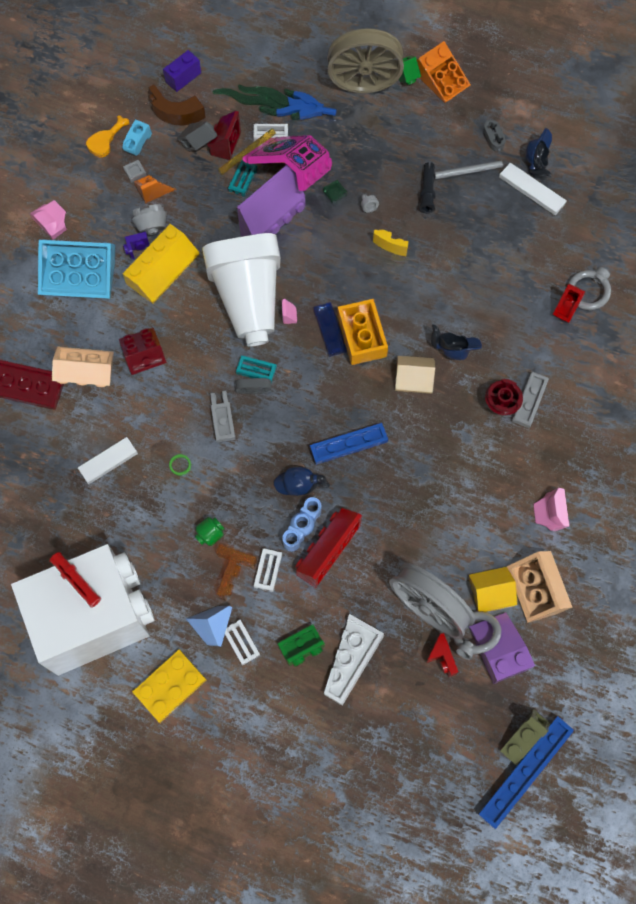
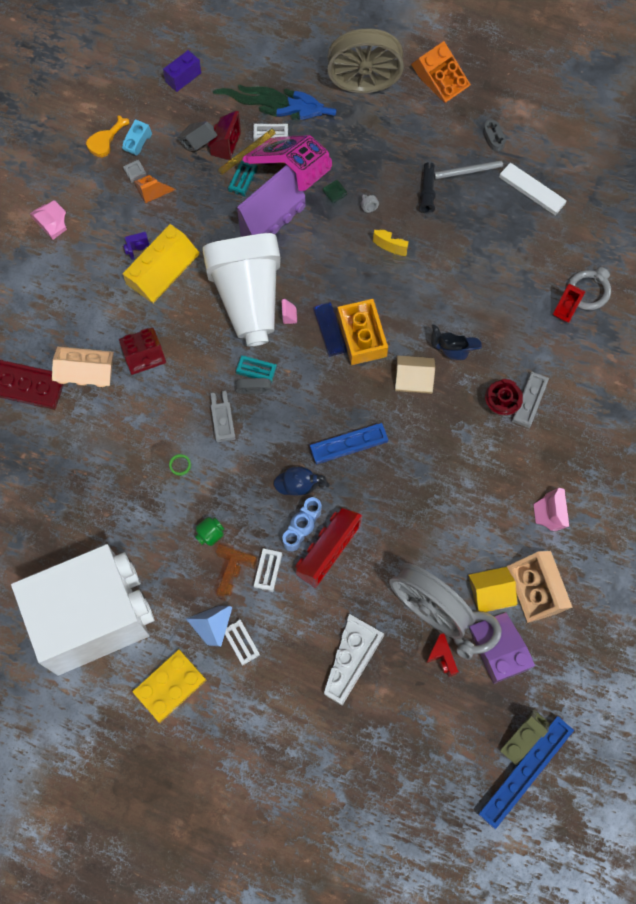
medium azure slope [38,240,116,299] -> none
red pin [49,552,102,608] -> none
white tile [78,437,138,484] -> none
light grey cone [132,204,167,235] -> none
reddish brown arch [148,85,206,126] -> none
green bracket [277,624,325,667] -> none
green brick [399,56,421,85] -> none
hair [525,128,552,177] -> none

